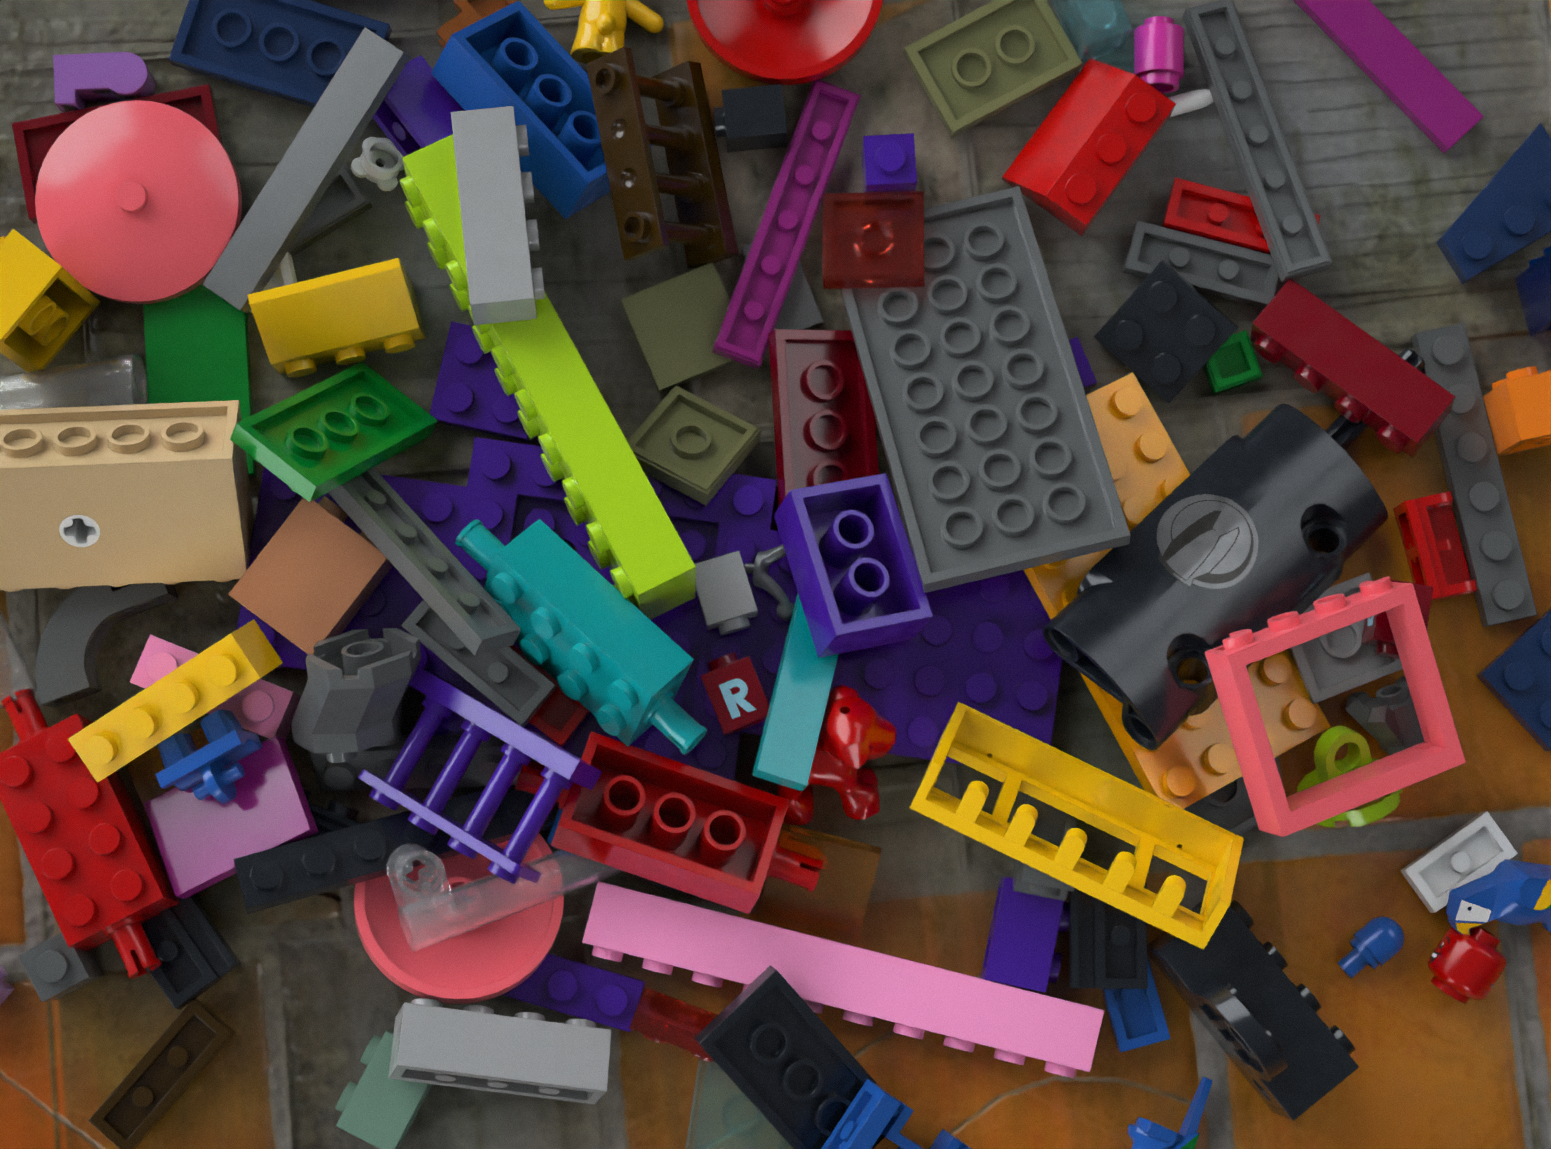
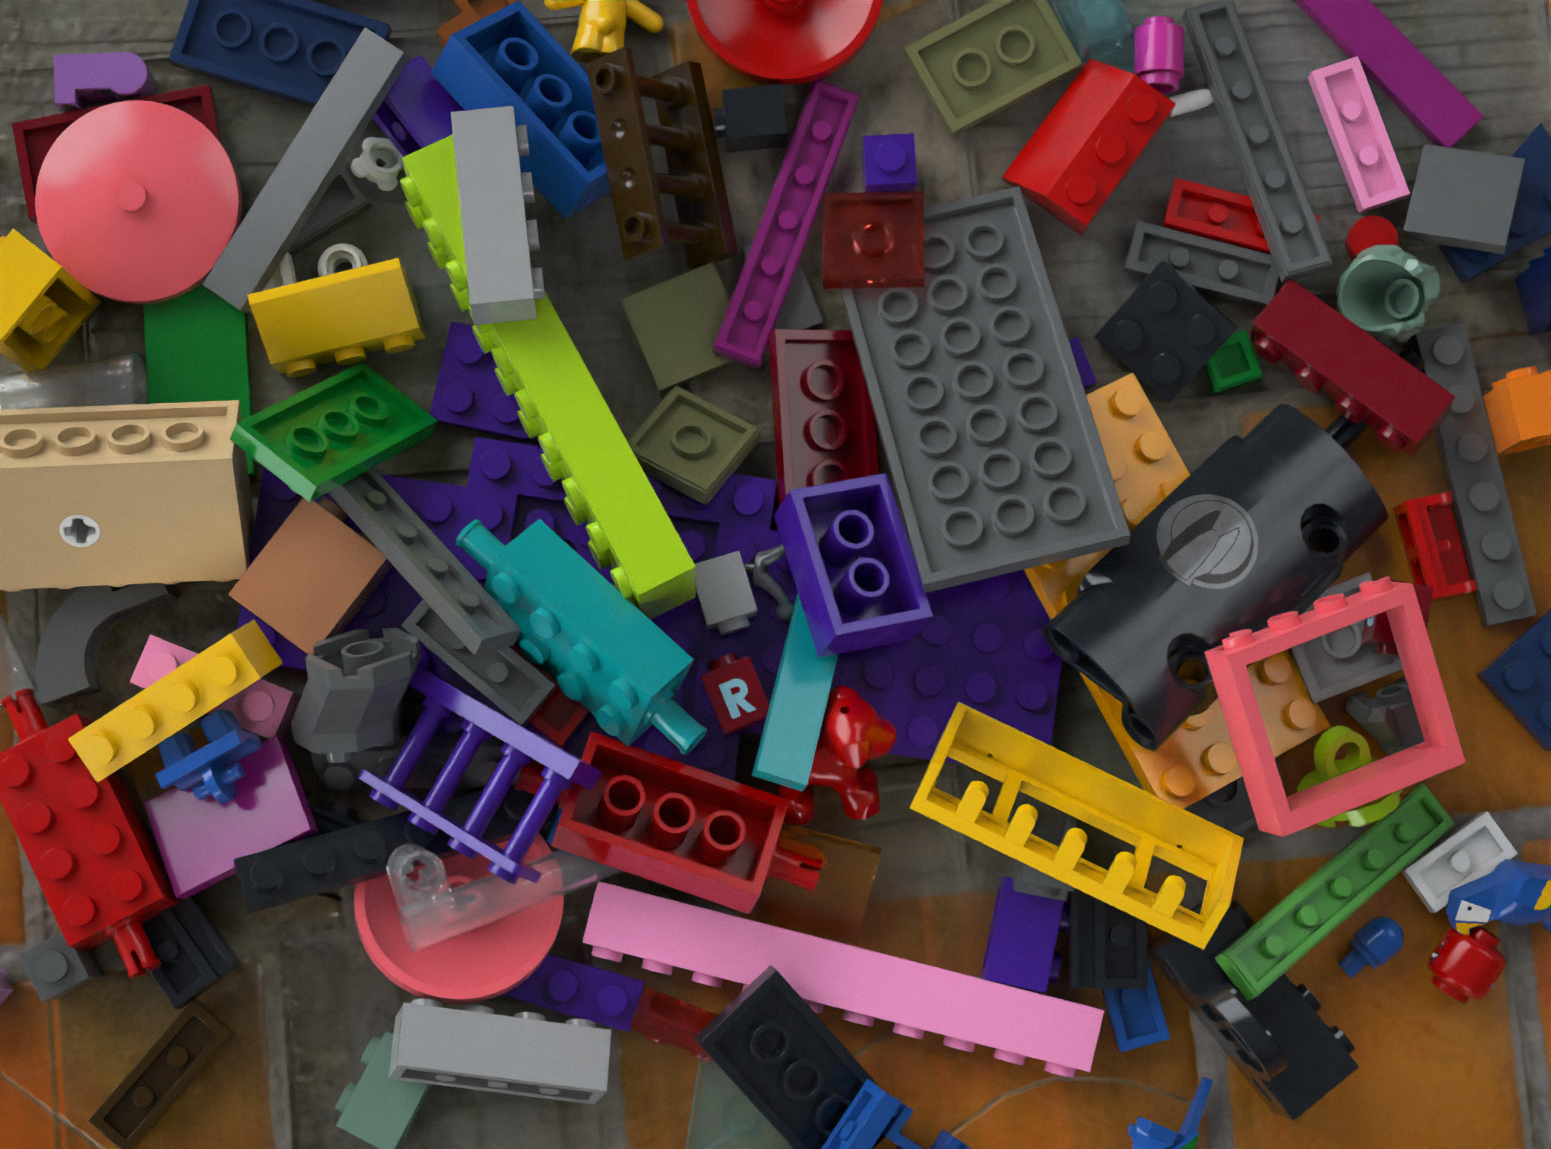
none -> white plate [318,243,368,277]
none -> bright green tile [1214,783,1455,1001]
none -> bright pink plate [1307,56,1410,214]
none -> sand green hair [1335,245,1441,349]
none -> red tile [1345,215,1399,261]
none -> dark grey tile [1403,144,1525,255]

